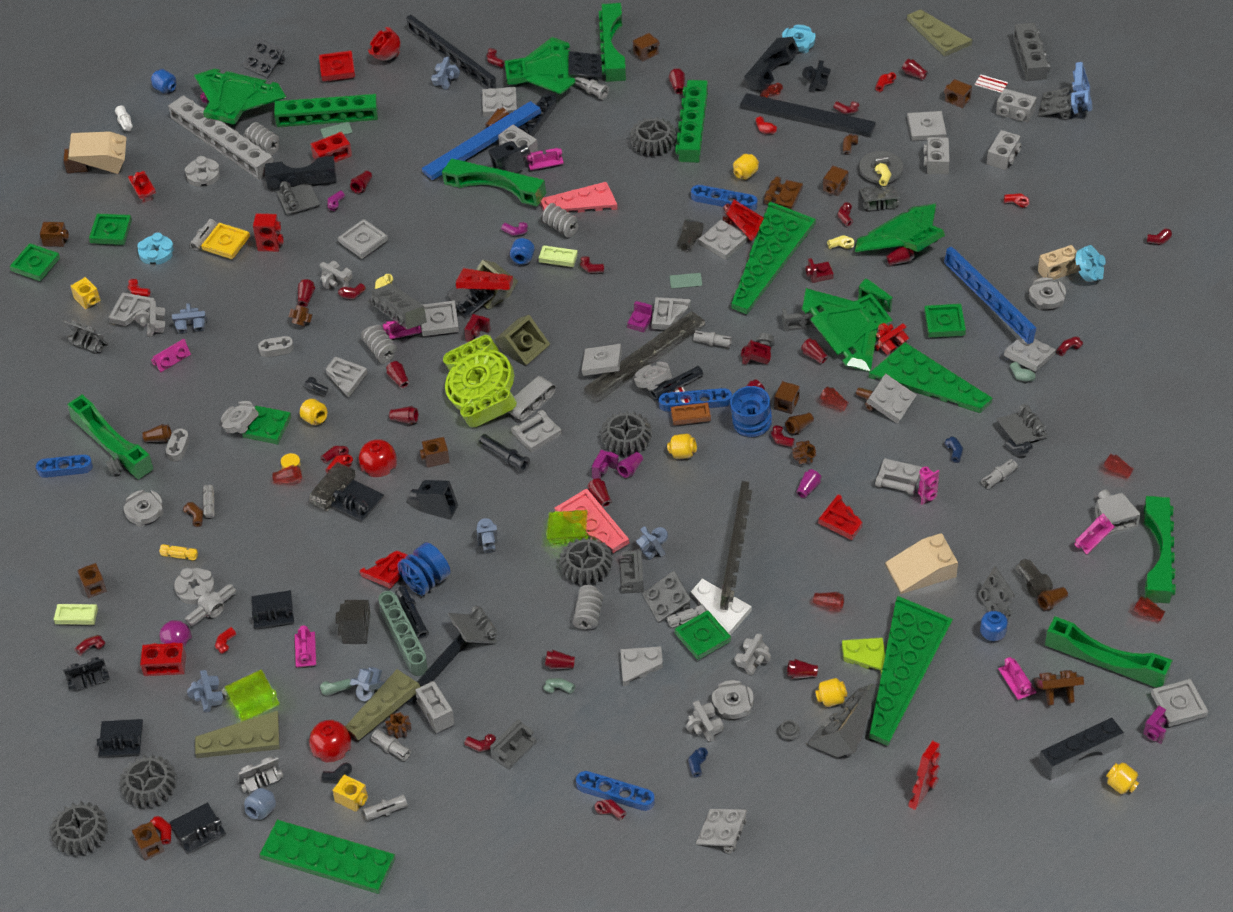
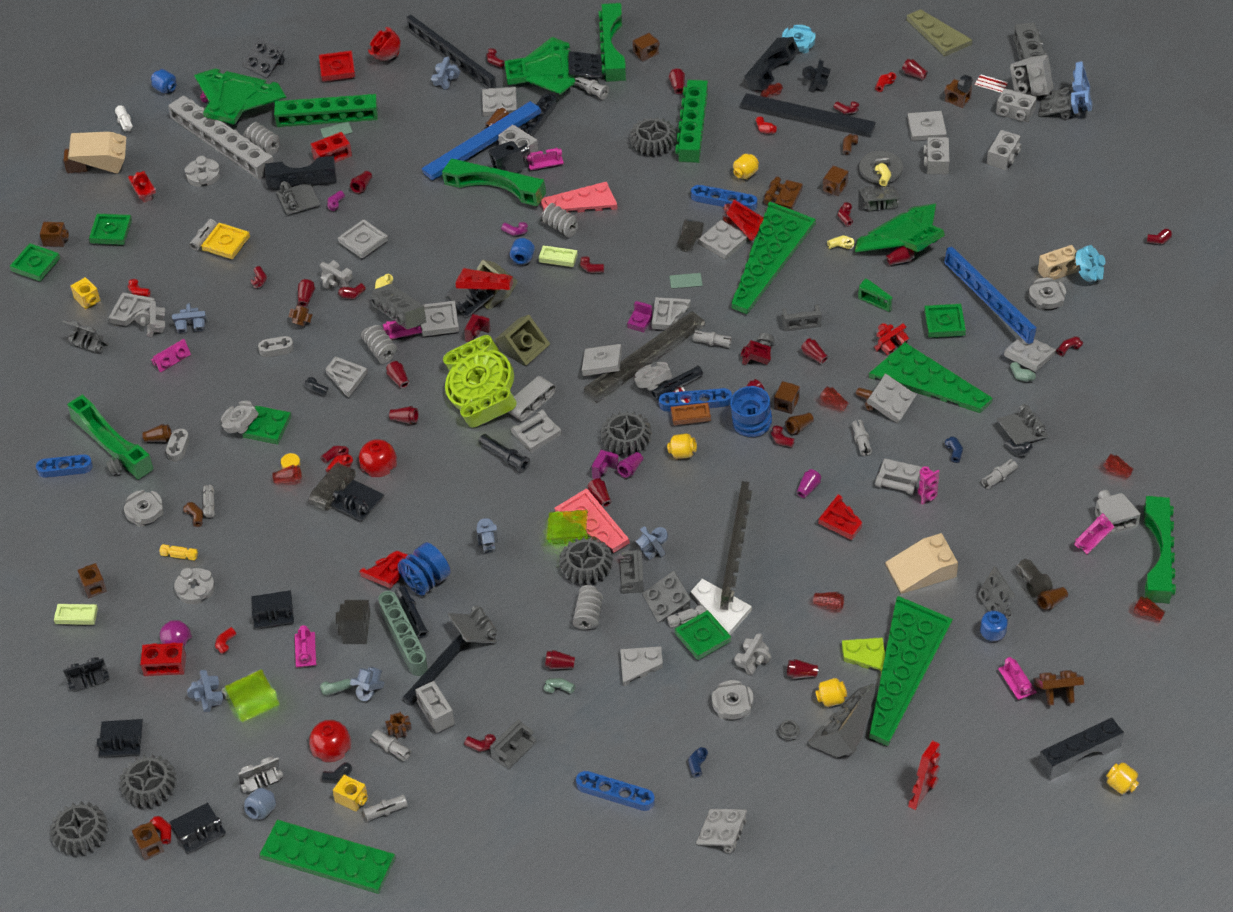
dark red arm [74,635,106,656] -> none
medium azure plate [137,233,174,265] -> none
light grey axle [185,584,236,626] -> none
olive wing [195,710,280,758] -> none
red brick [253,213,284,252] -> none
yellow head [300,399,328,426] -> none
olive wing [346,669,420,741] -> none
black torso [410,480,459,520] -> none
reddish brown brick [419,437,450,468] -> none
dark red arm [594,800,627,820] -> none
light grey hips [686,701,723,743] -> none
reddish brown gear [792,440,816,465] -> none
green plate [802,288,893,372] -> none
dark red bracket [805,258,834,283] -> none
red arm [1004,193,1029,207] -> none
green arch [1045,616,1172,688] -> none
magenta bracket [1143,706,1166,744] -> none
light grey plate [1151,679,1208,727] -> none
none -> dark red arm [251,266,267,288]
none -> light grey pin [852,420,872,456]
none -> black tile [958,74,973,93]
none -> light grey slope [1010,55,1054,96]

